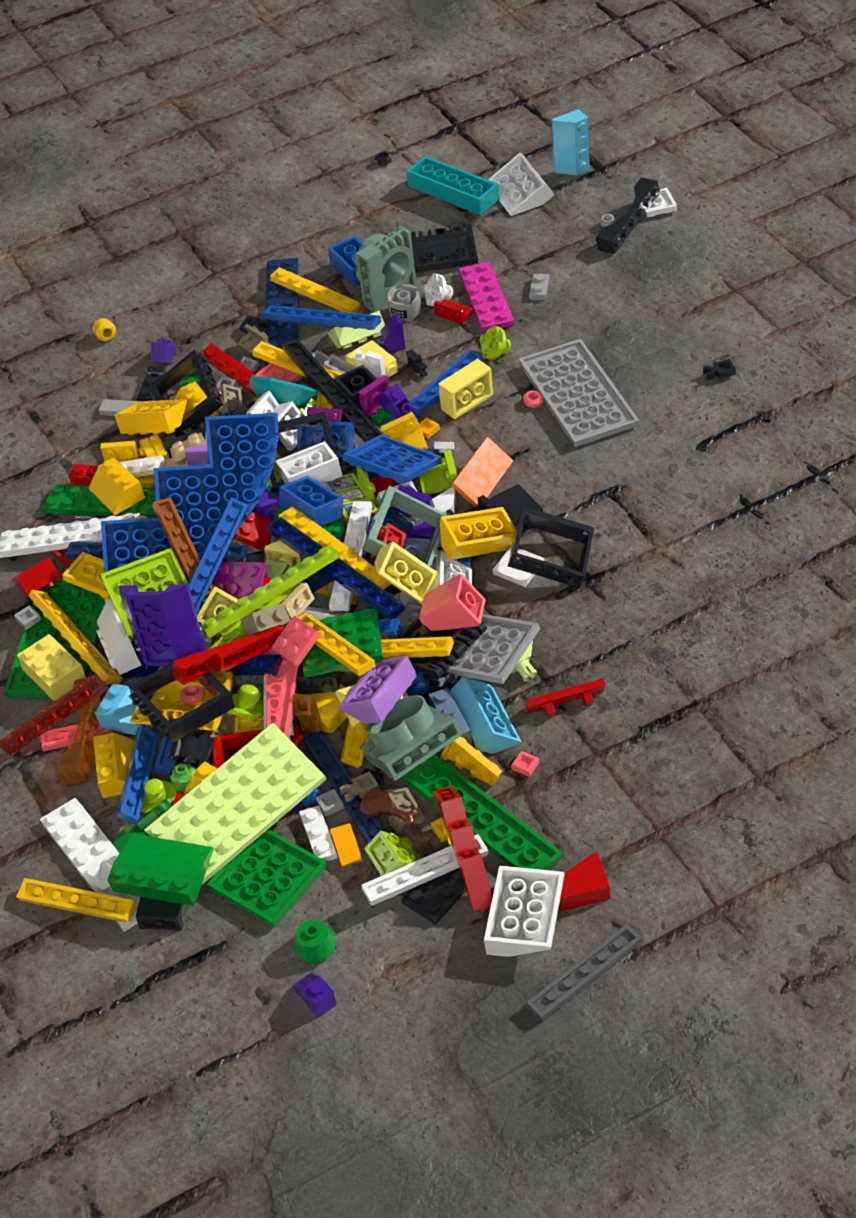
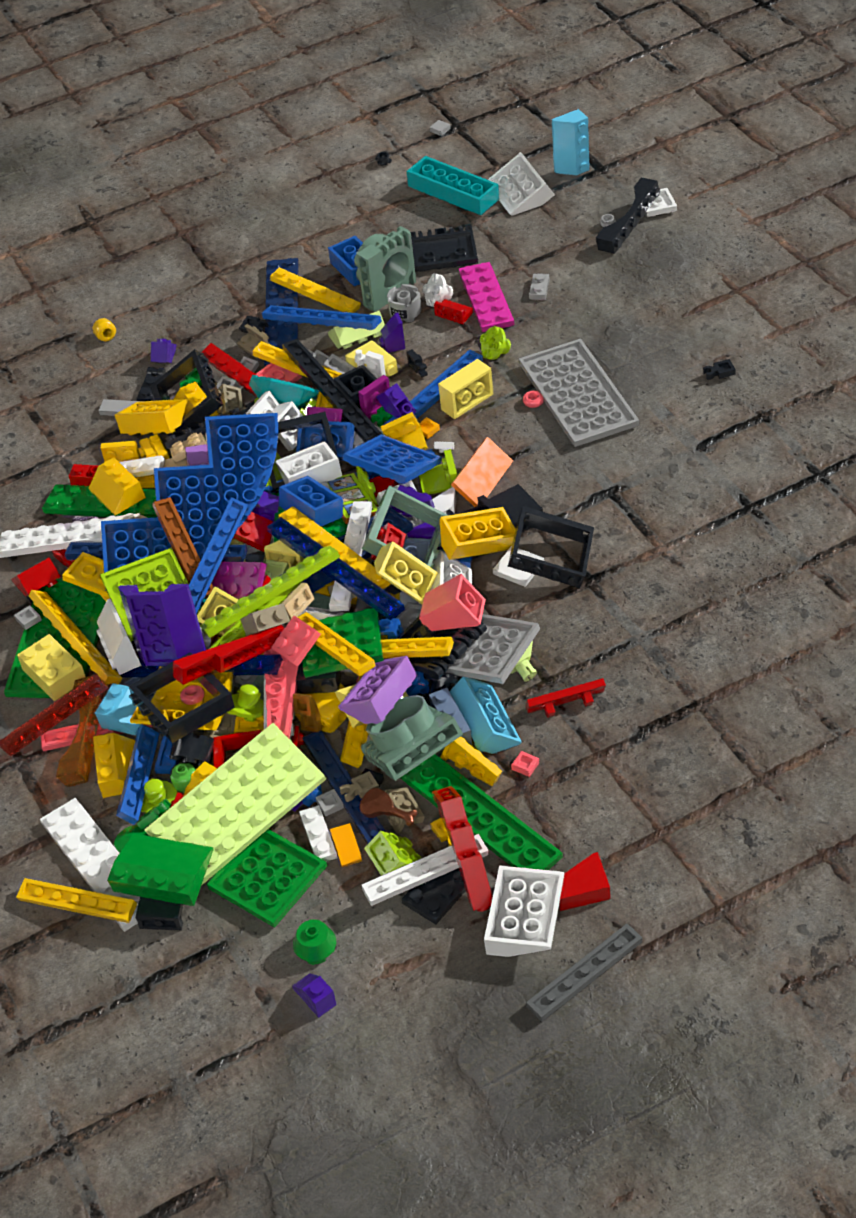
none -> light grey tile [430,120,451,136]

